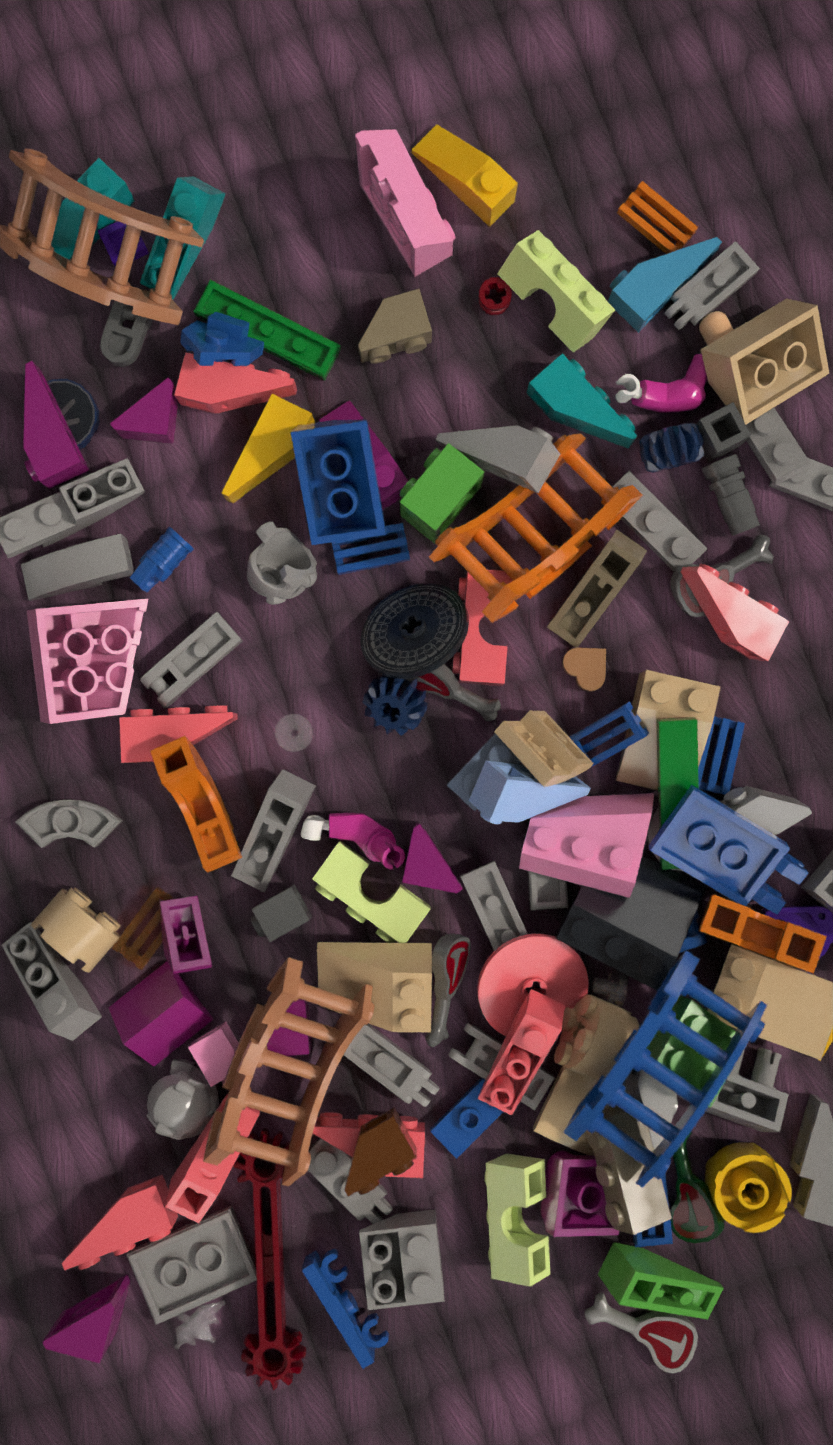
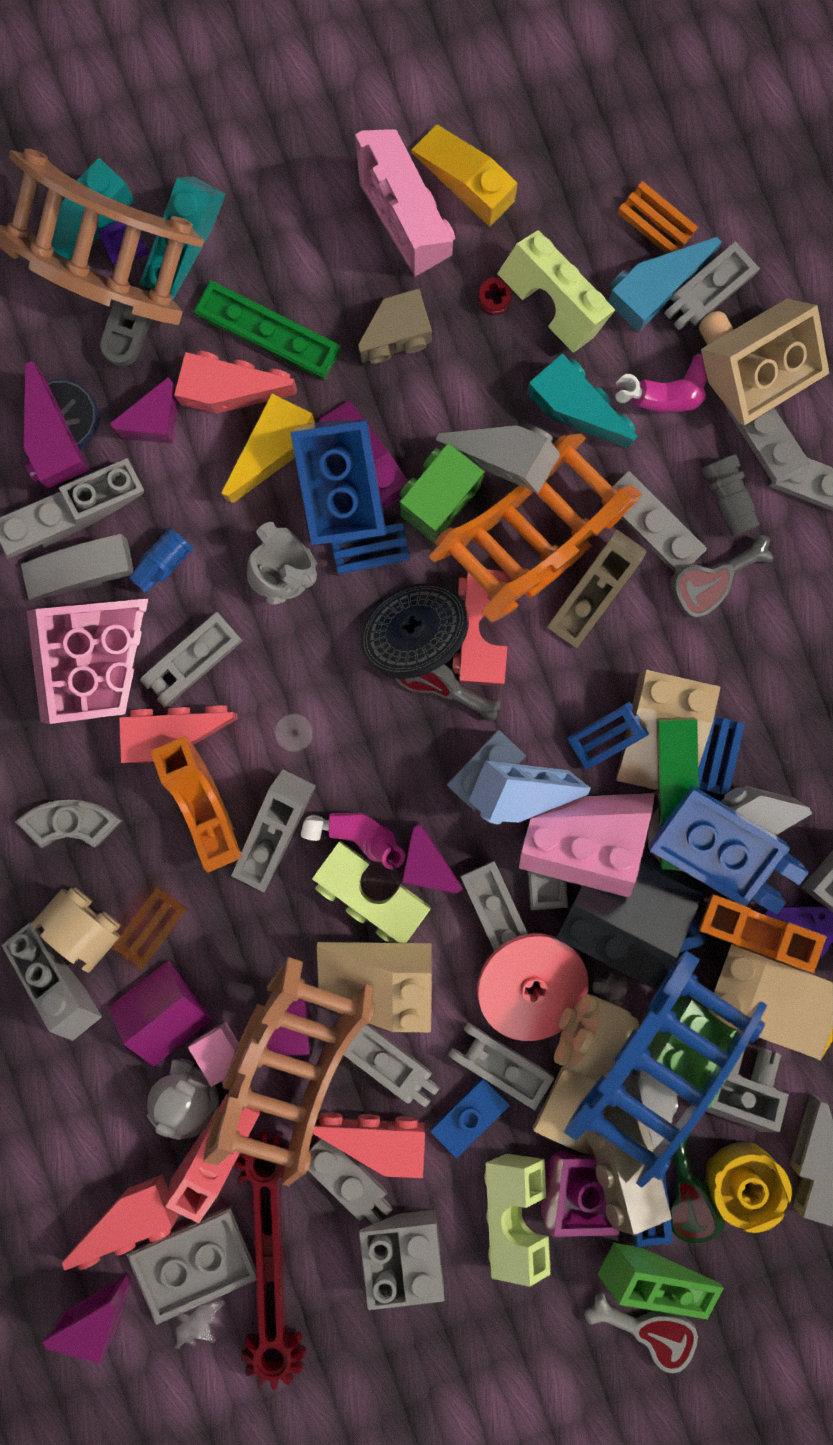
magenta slope [160,896,212,974] -> none
blue plate [180,312,264,366] -> none
dark grey brick [250,884,312,942] -> none
blue plate [302,1249,389,1369] -> none
reddish brown slope [344,1108,417,1197] -> none
dark blue gear [362,675,428,736] -> none
dark grey piece [425,933,471,1047] -> none
coral slope [478,989,565,1115] -> none
tan slope [494,710,594,787] -> none
medium nougat tile [562,648,606,692] -> none
dark blue gear [639,423,704,473] -> none
slope [680,564,789,661] -> none
dark grey brick [696,402,751,463] -> none

